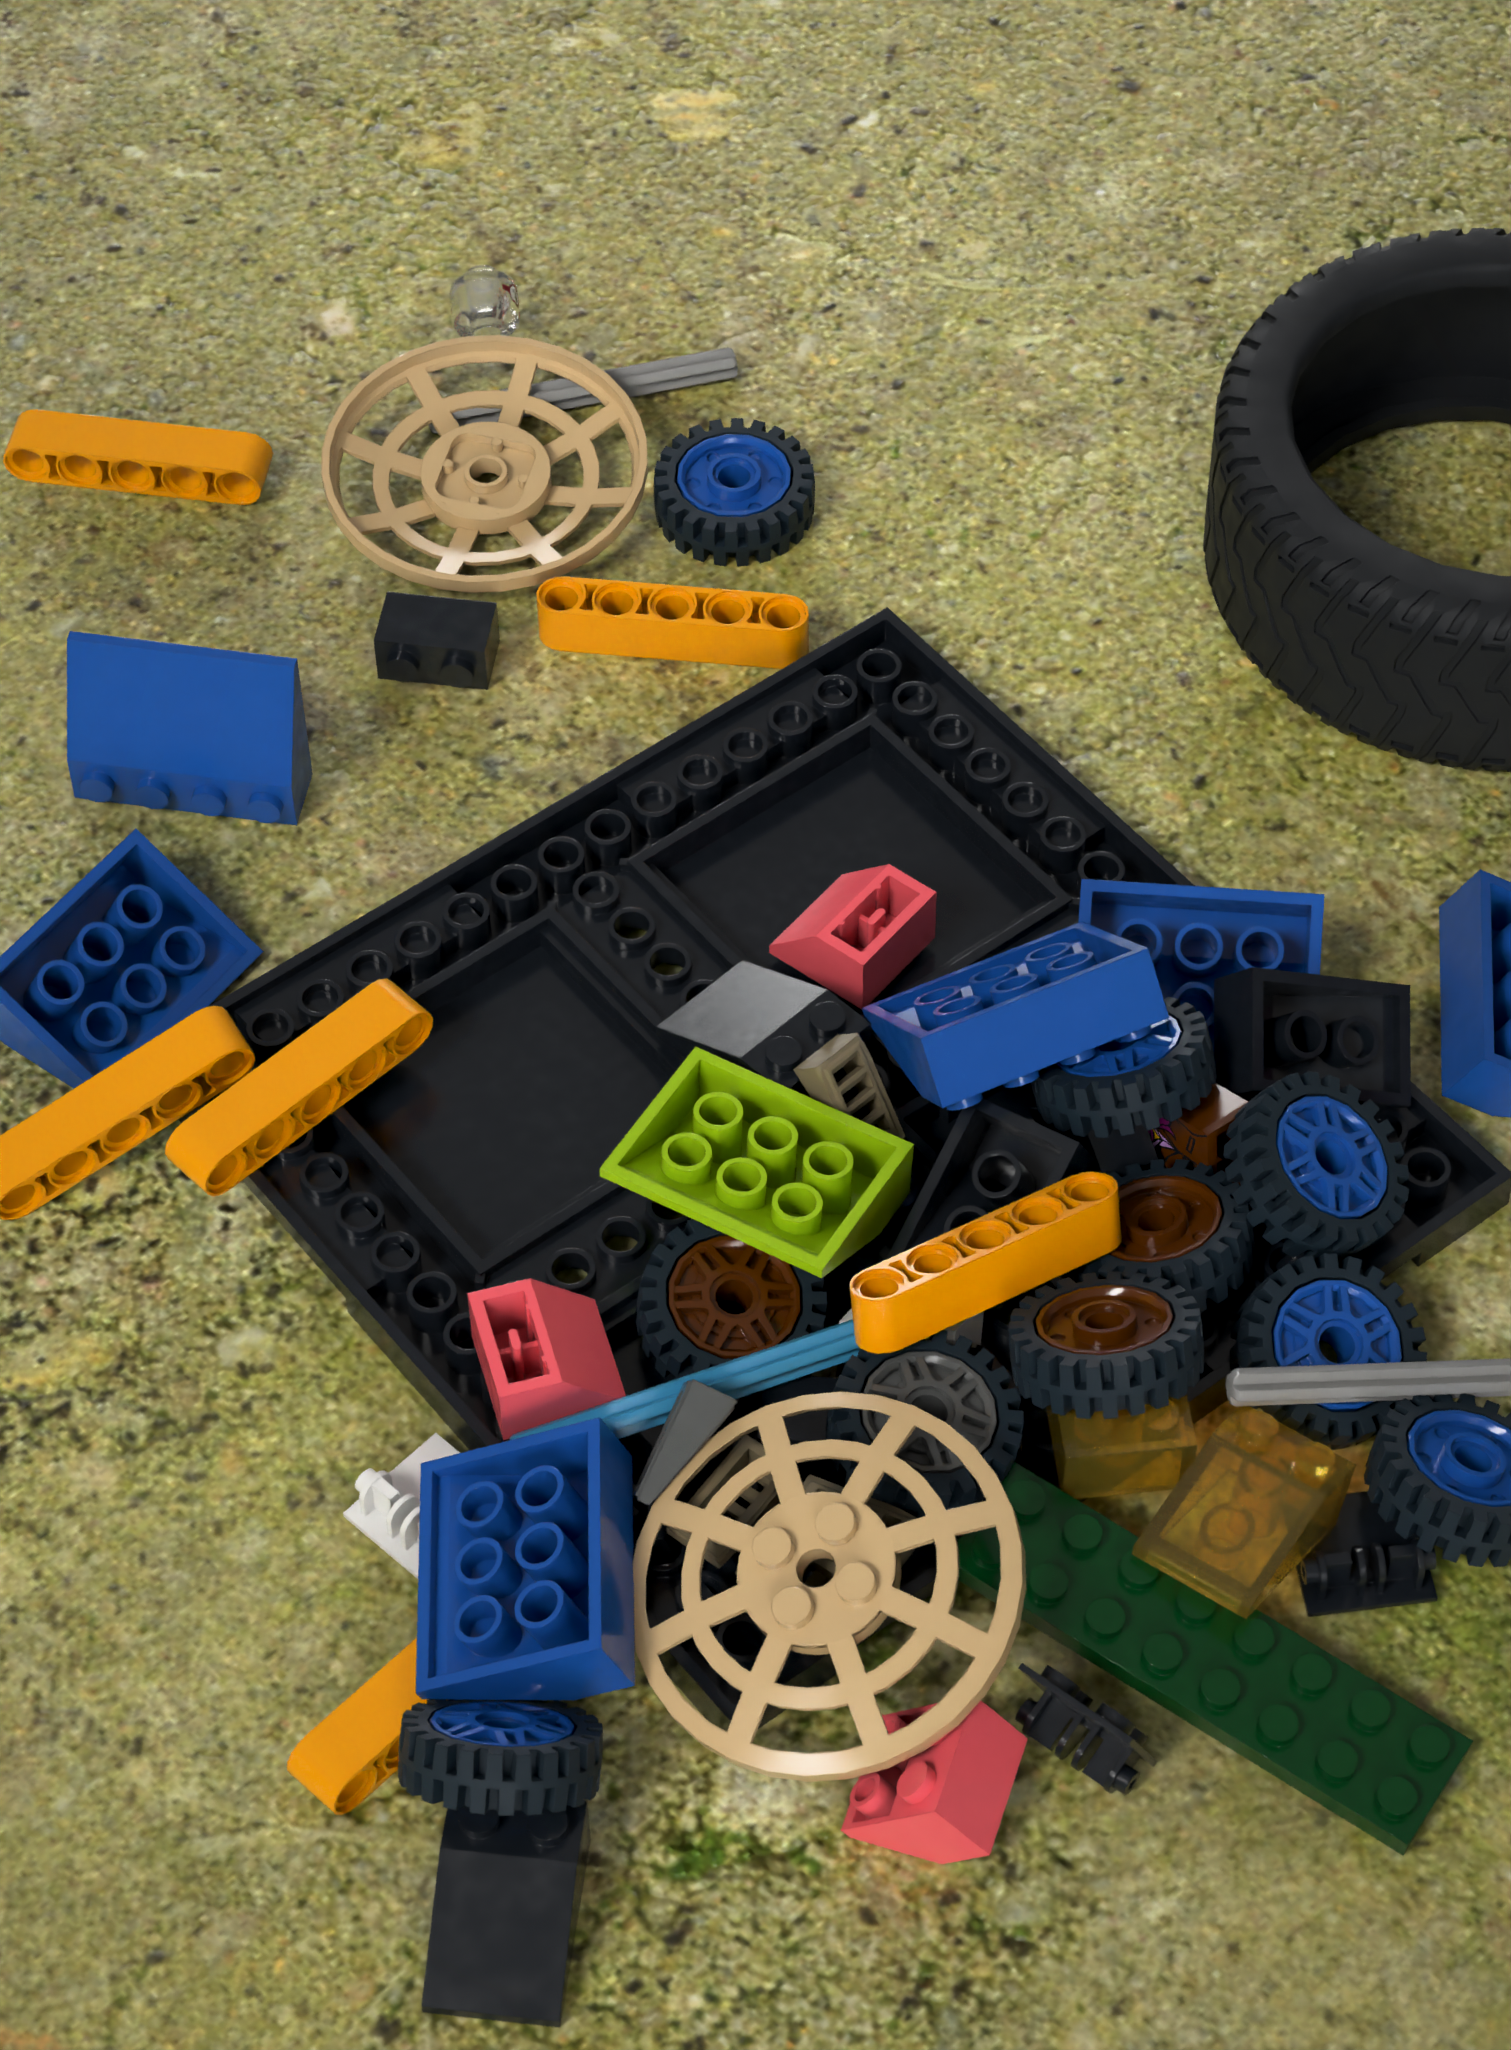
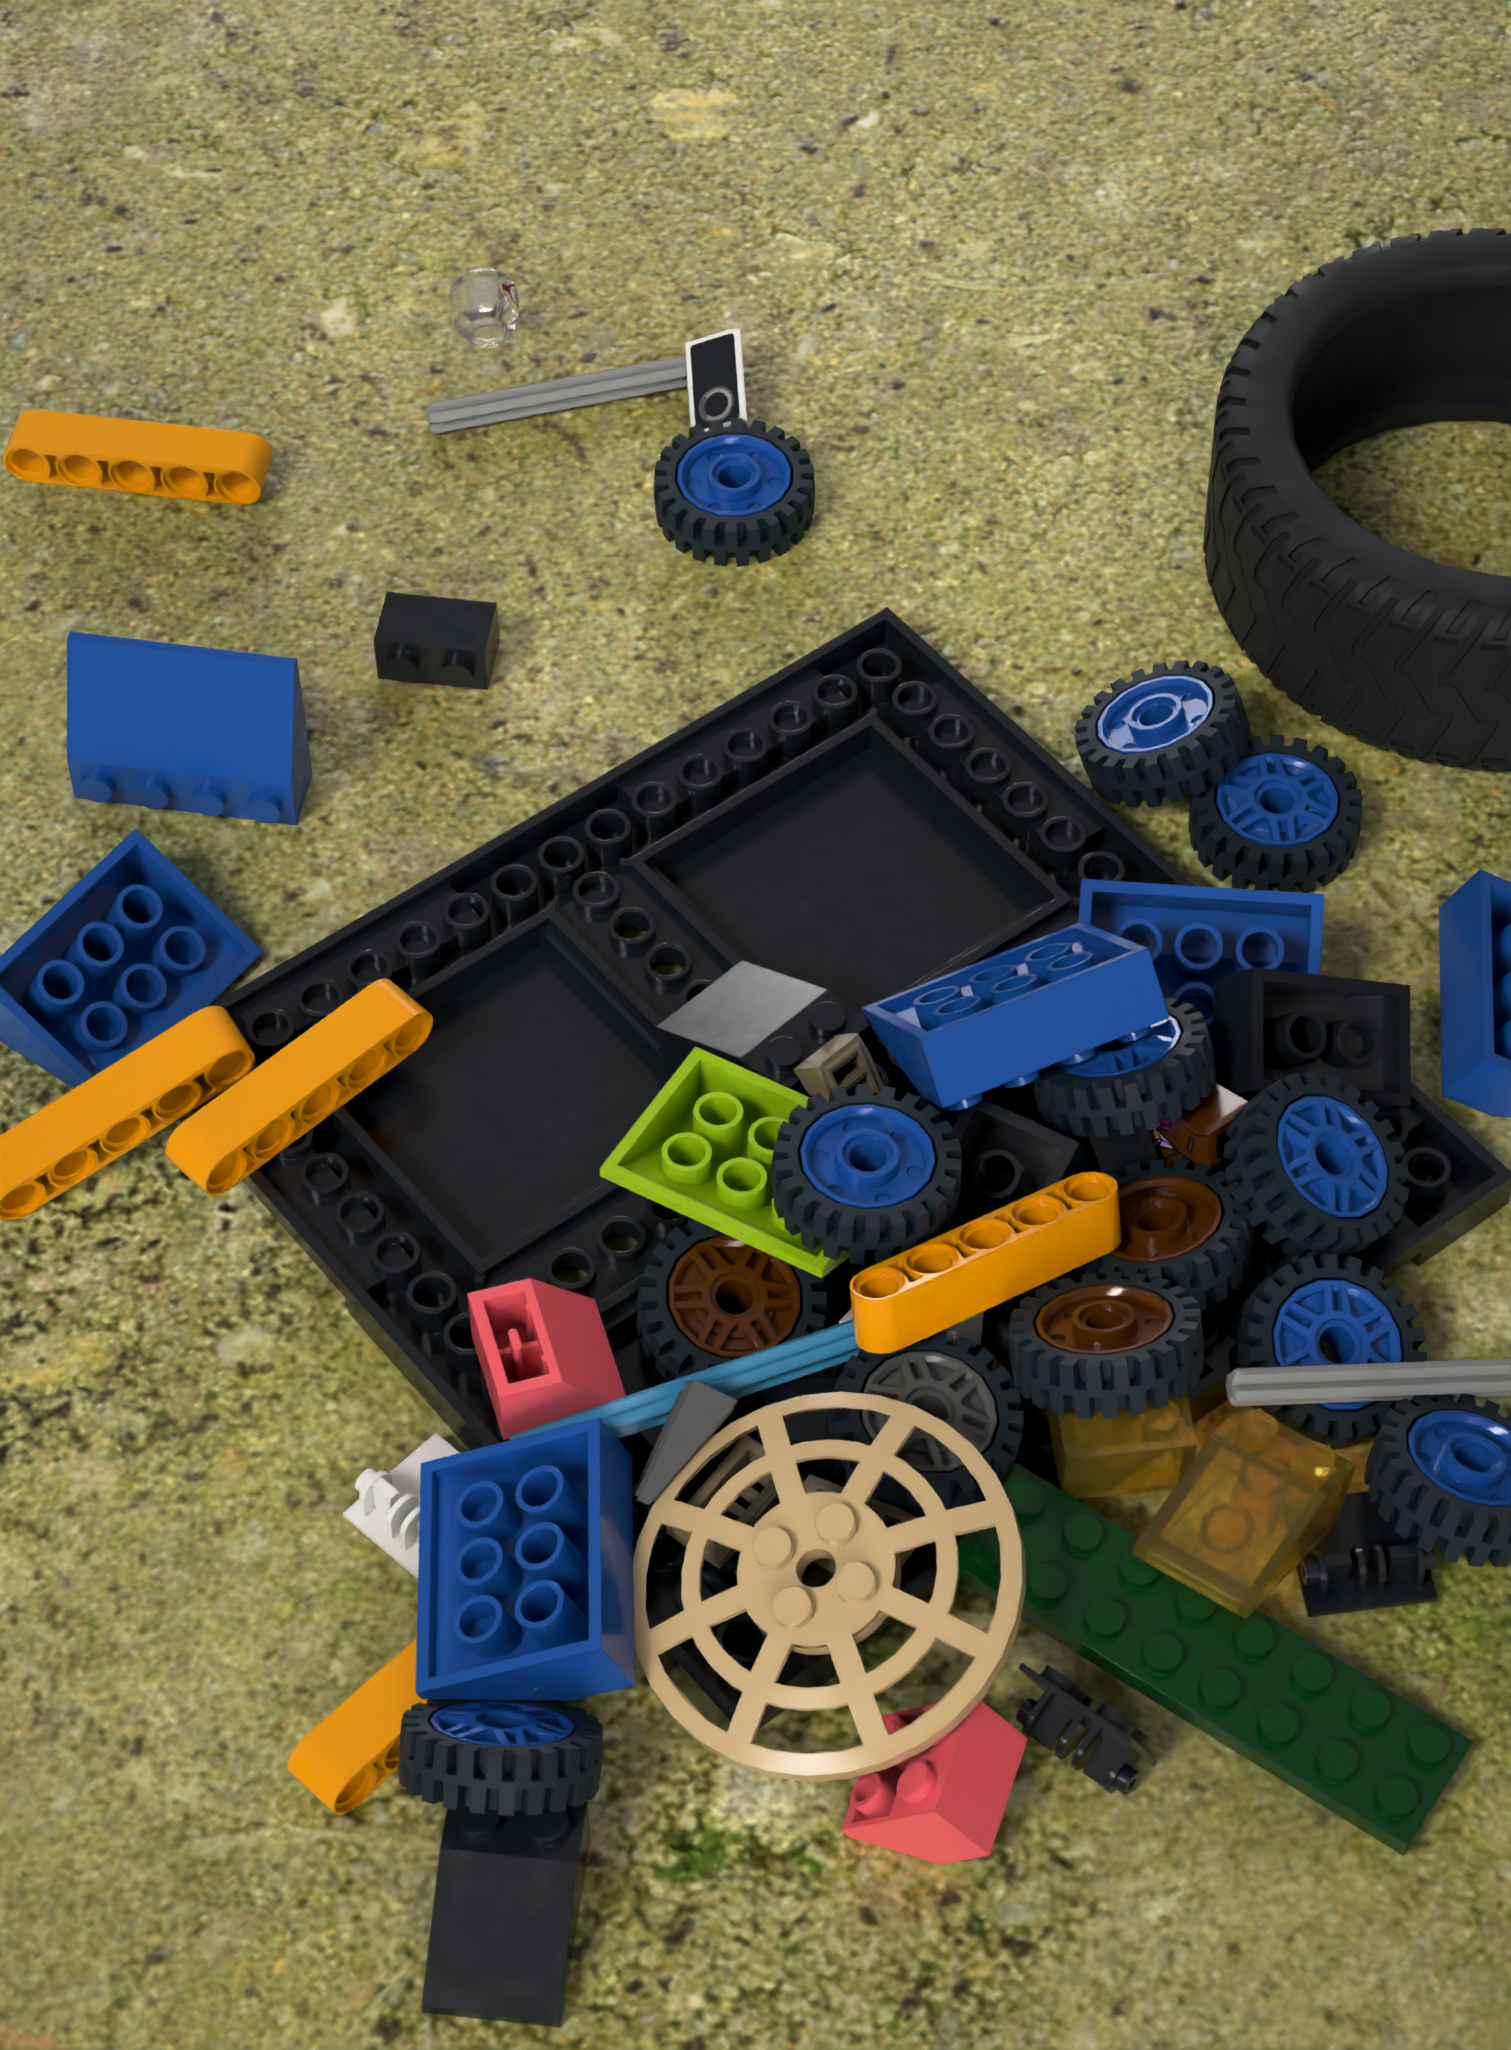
tan dish [321,335,648,593] -> none
light orange beam [536,576,809,669] -> none
coral slope [769,864,937,1010] -> none
none -> black slope [685,329,747,432]
none -> wheel [771,1084,962,1265]
none -> black wheel [1074,660,1251,808]
none -> wheel [1189,735,1363,893]

